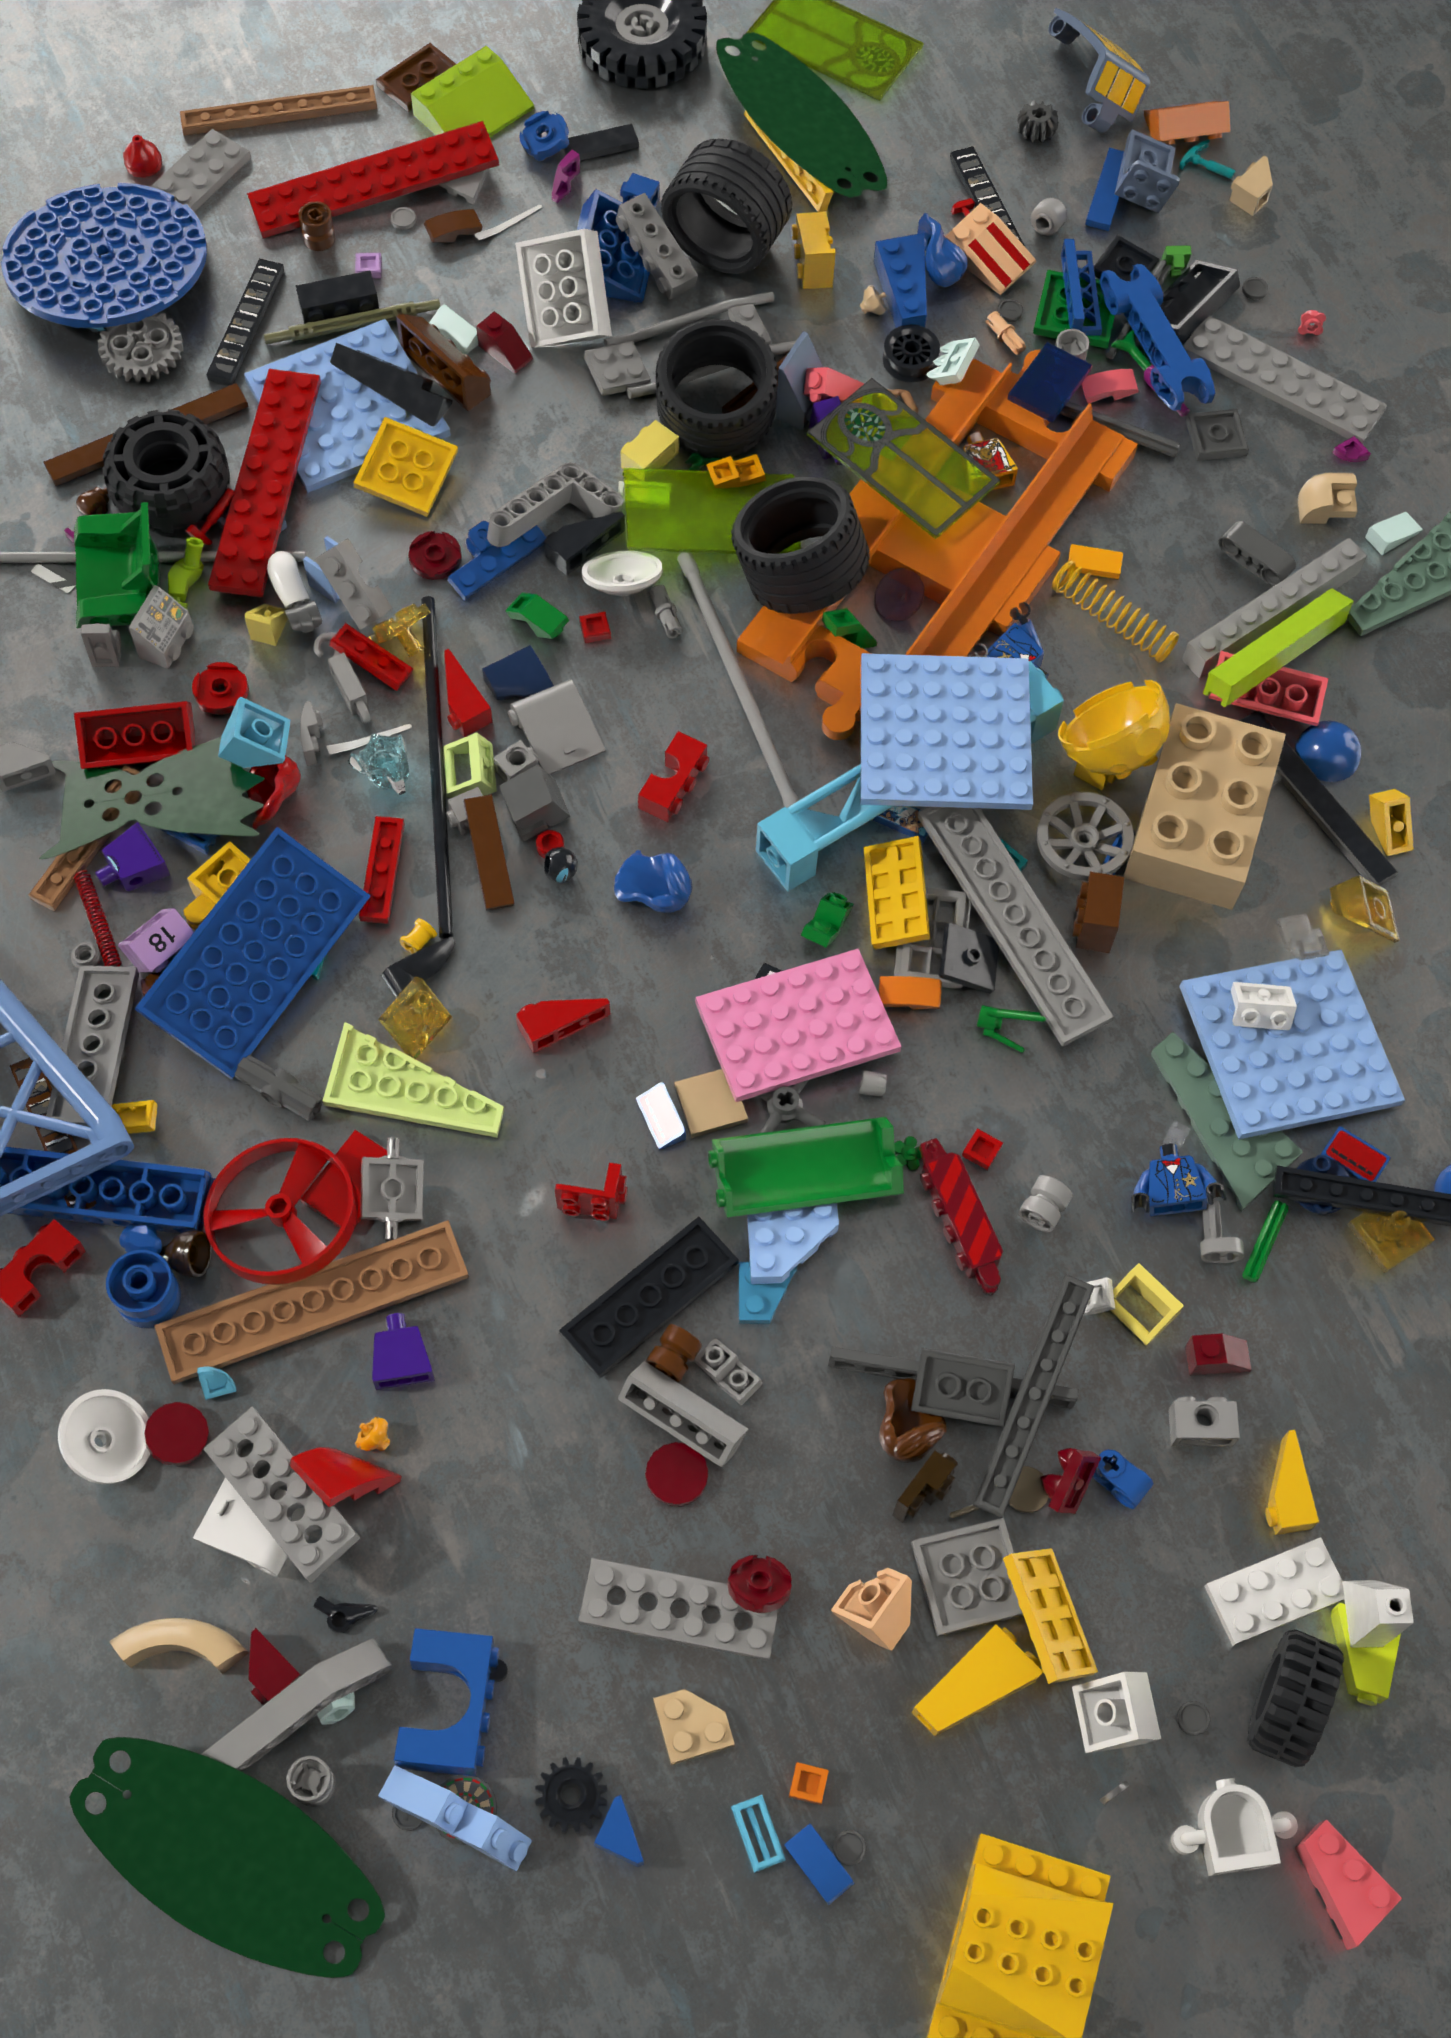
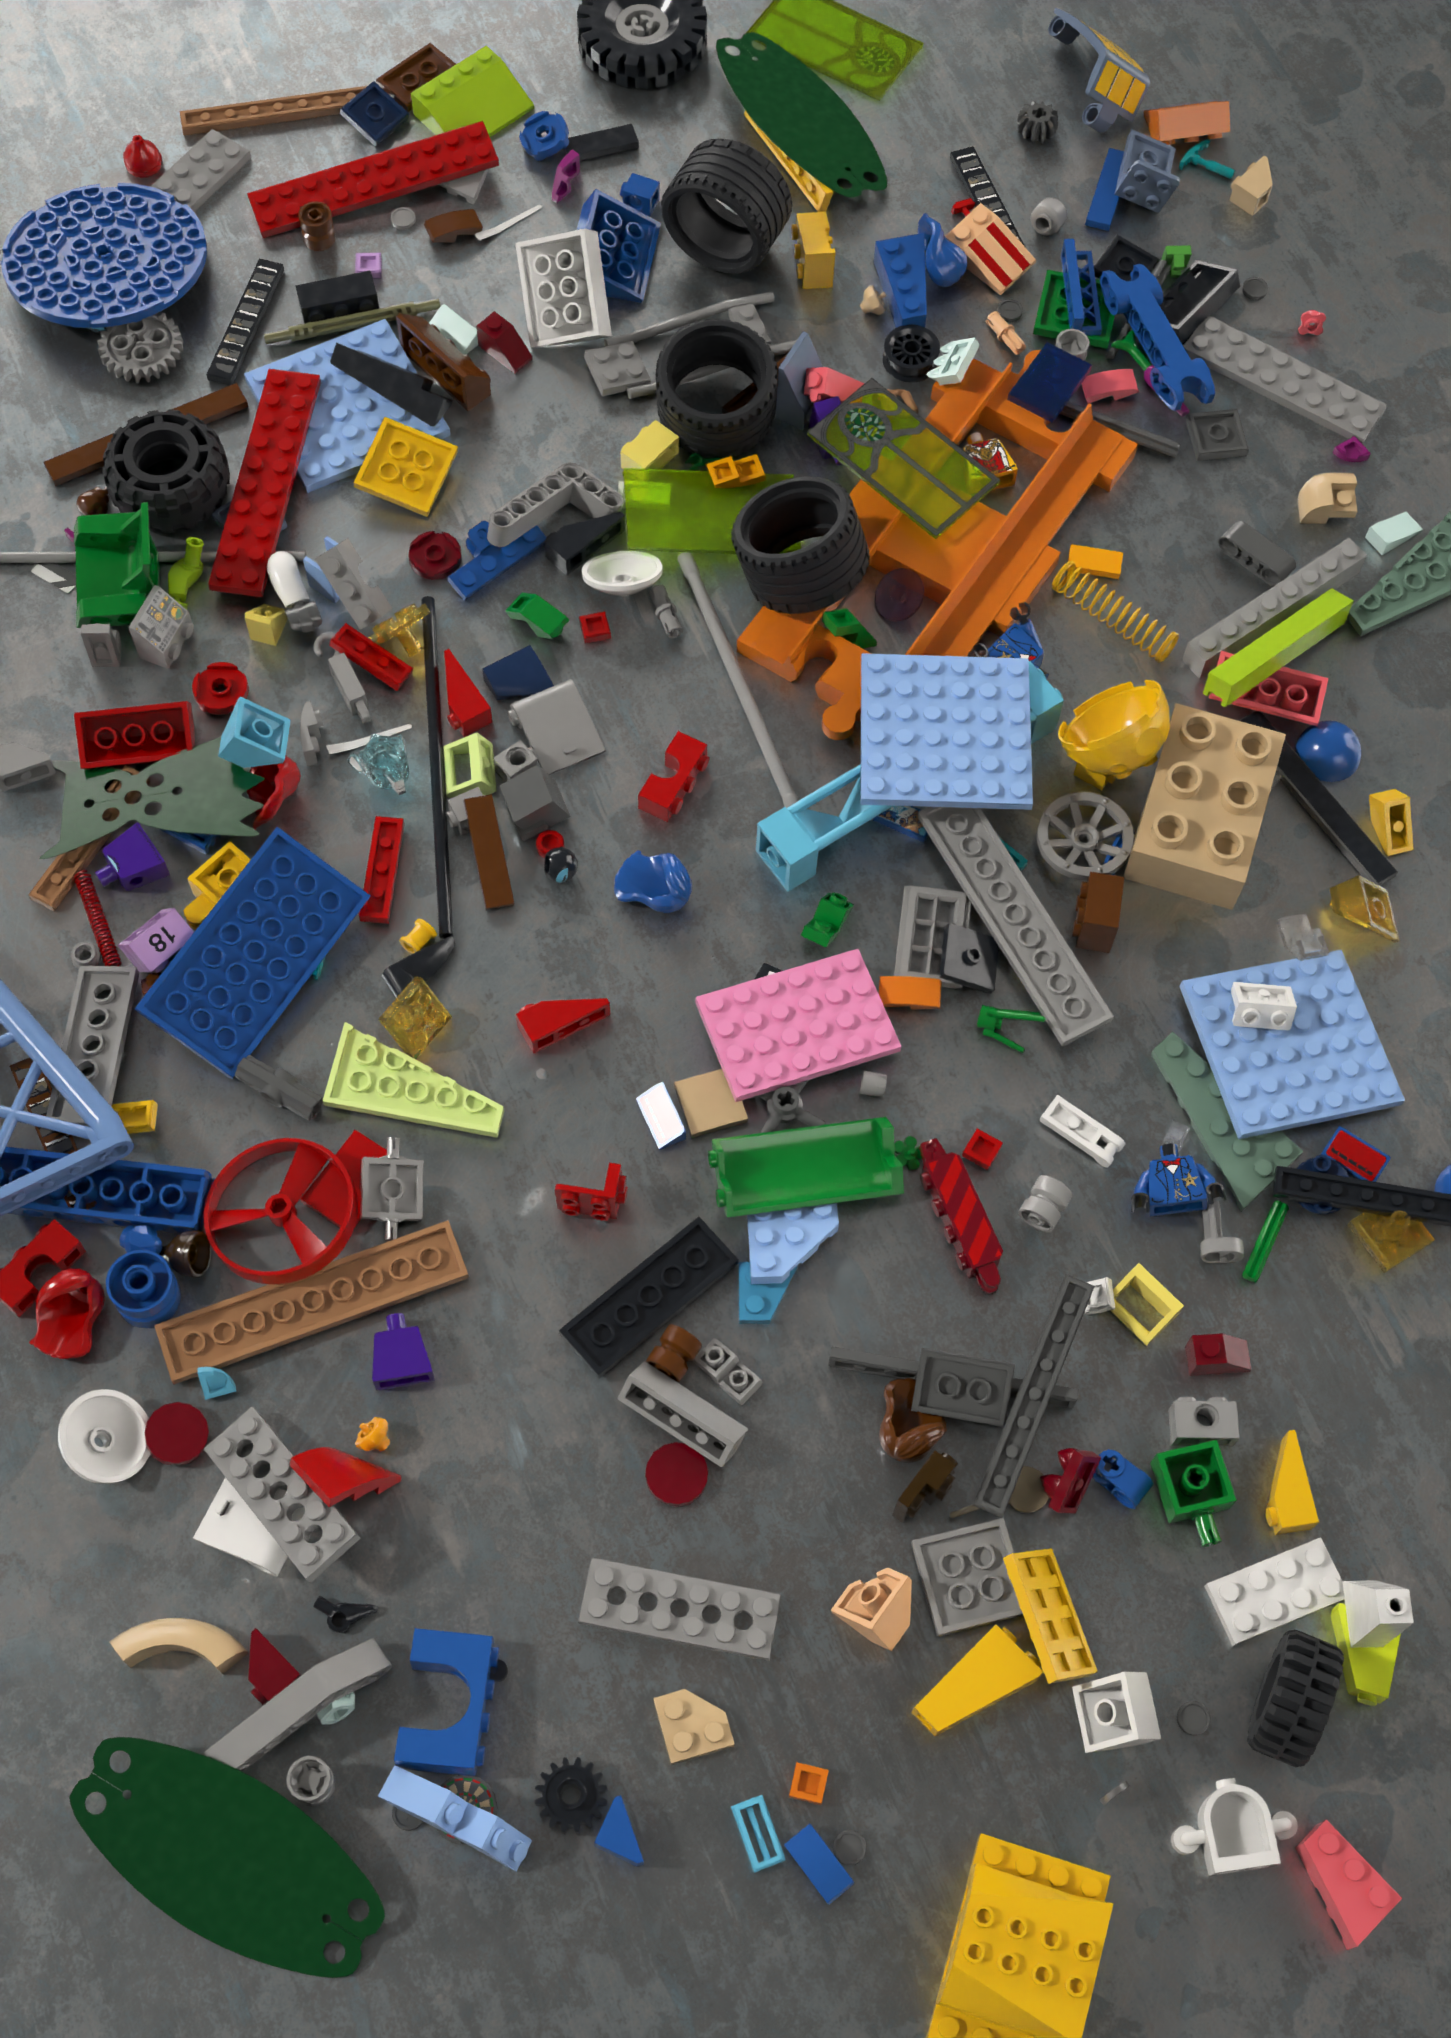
red piece [186,488,235,545] -> none
light grey brick [616,193,698,300] -> none
dark red tile [727,1555,792,1613] -> none
yellow plate [864,836,930,950] -> none
none -> red piece [29,1268,105,1359]
none -> dark blue tile [340,81,410,147]
none -> white plate [1040,1095,1125,1168]
none -> green brick [1150,1440,1237,1547]

